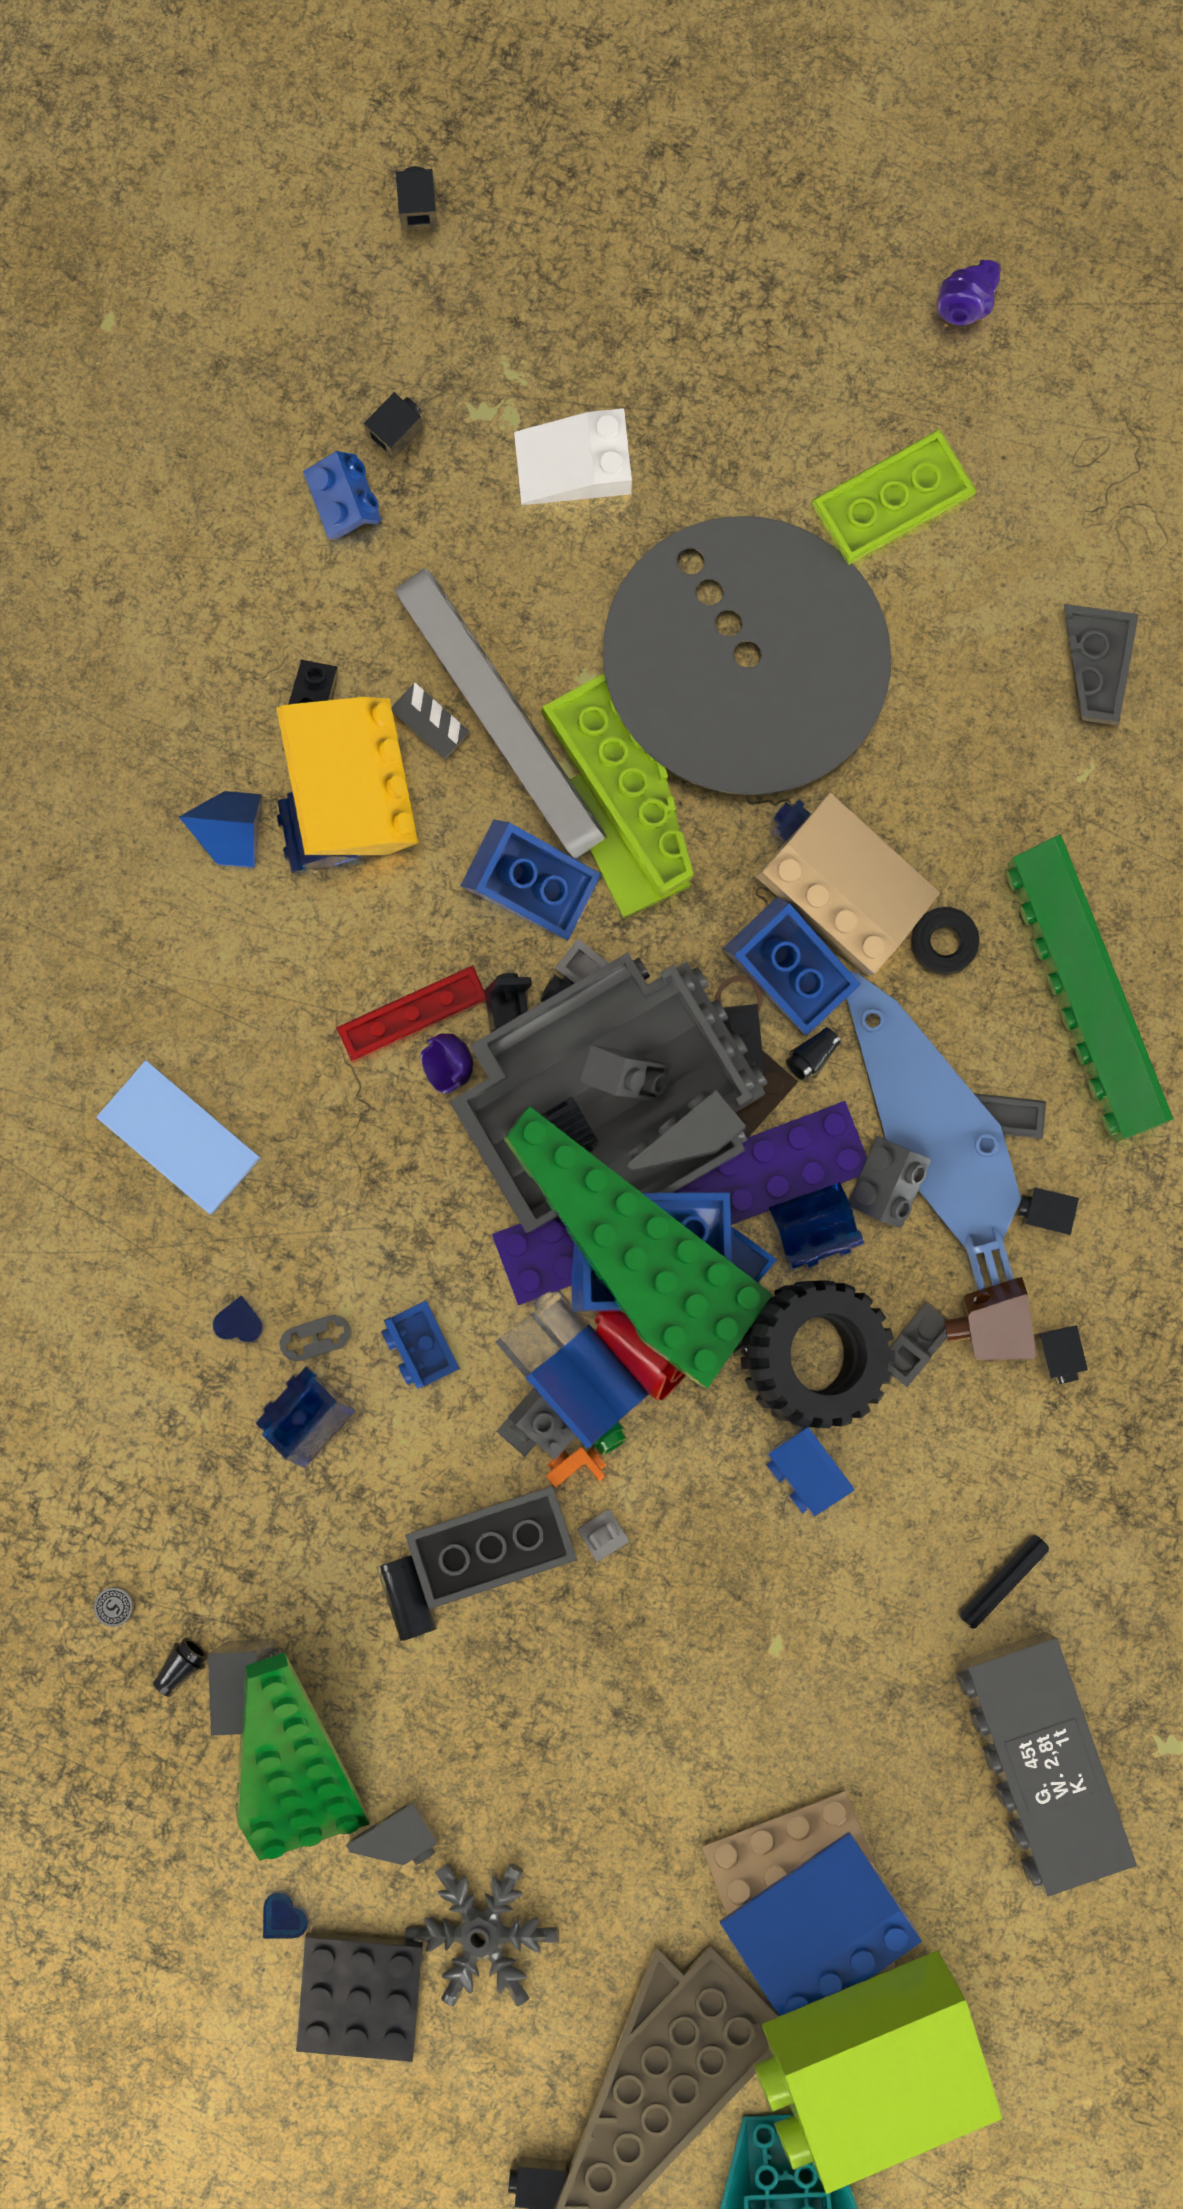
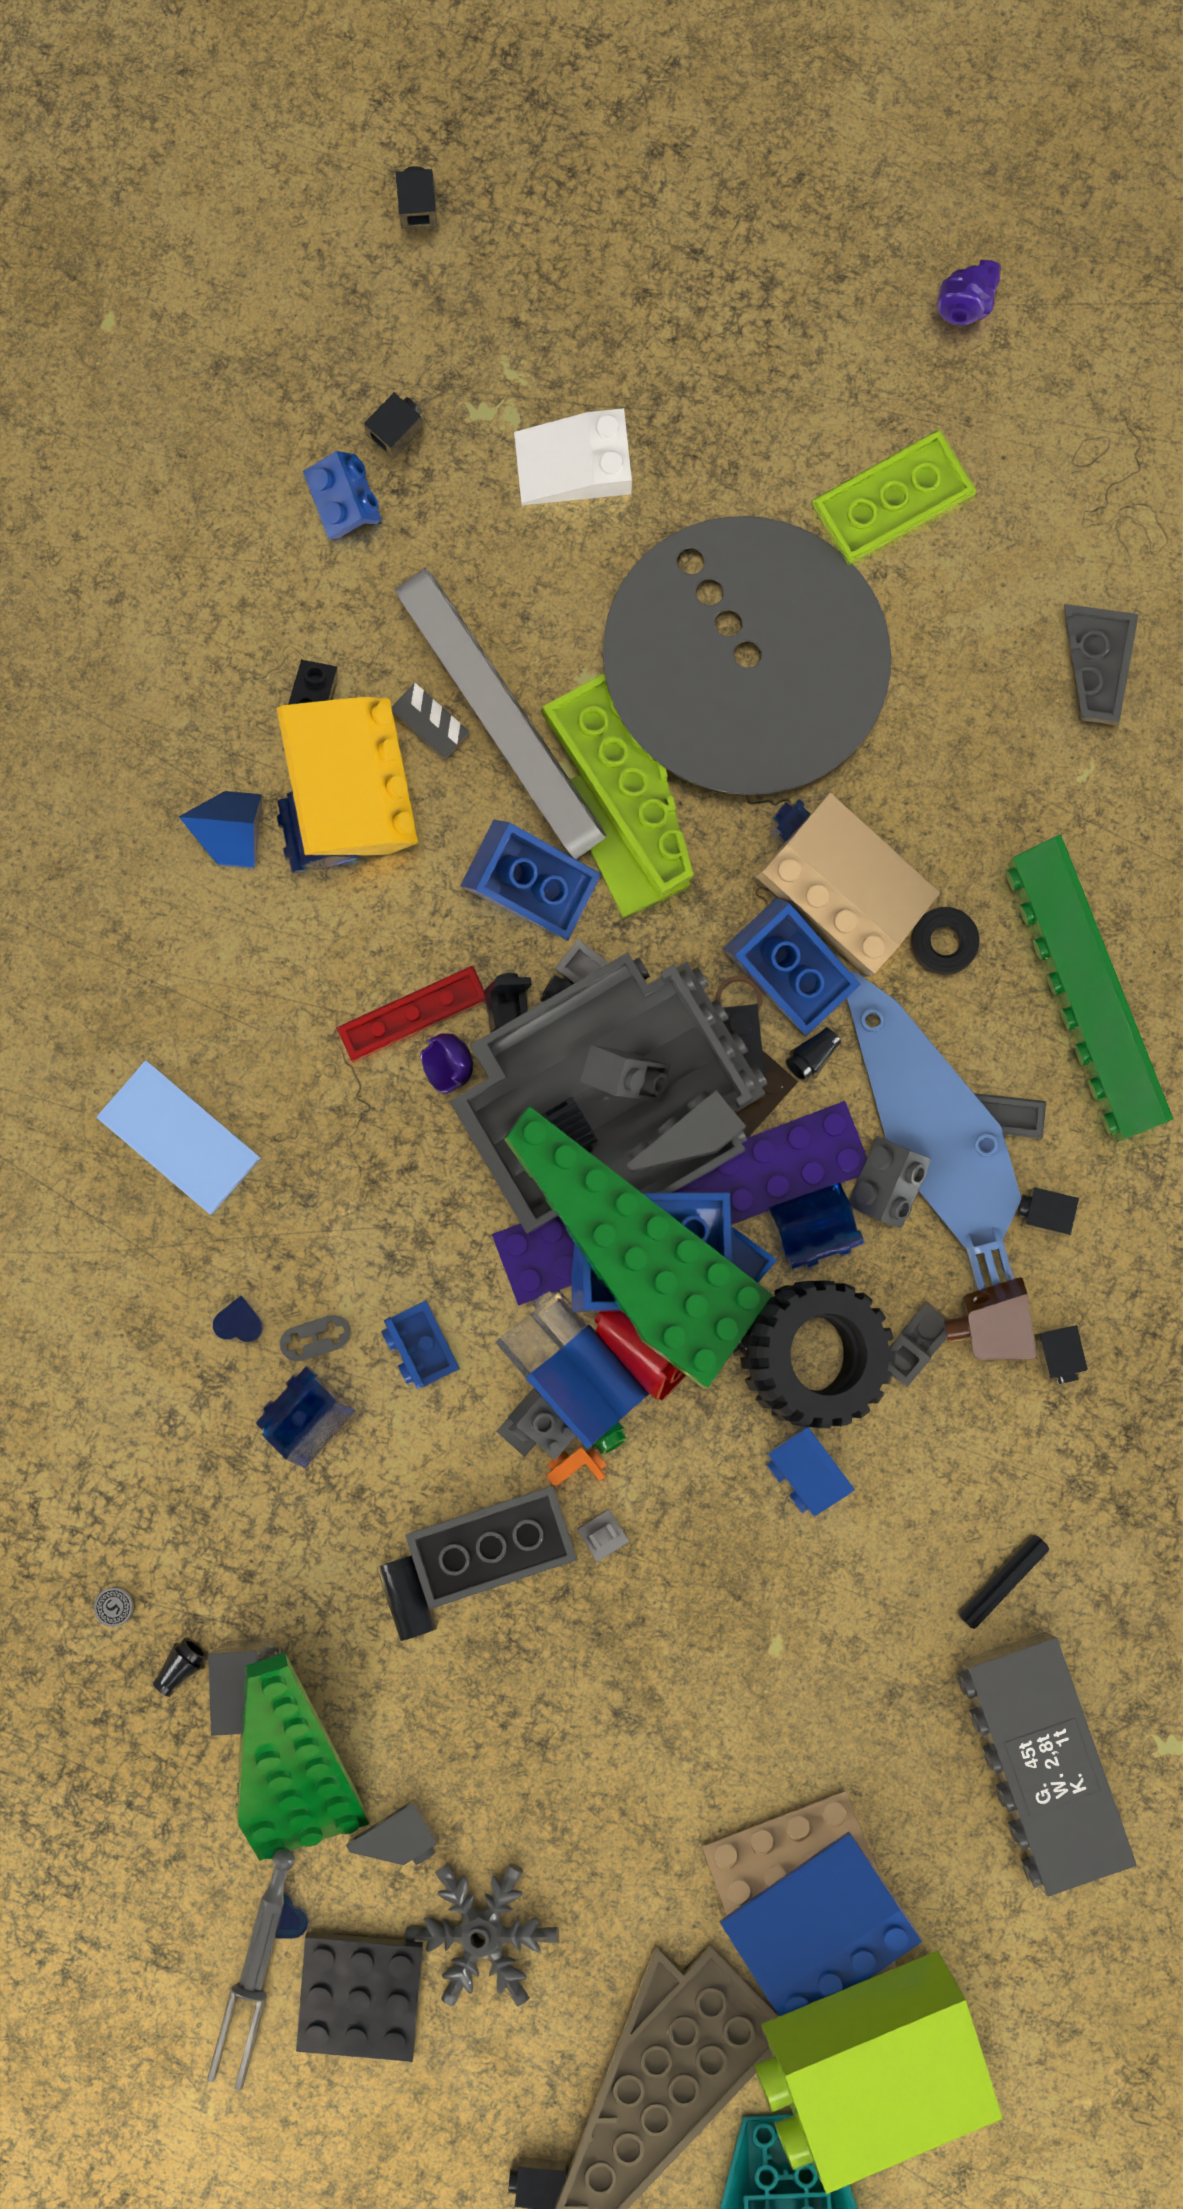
none -> dark grey piece [207,1848,295,2090]

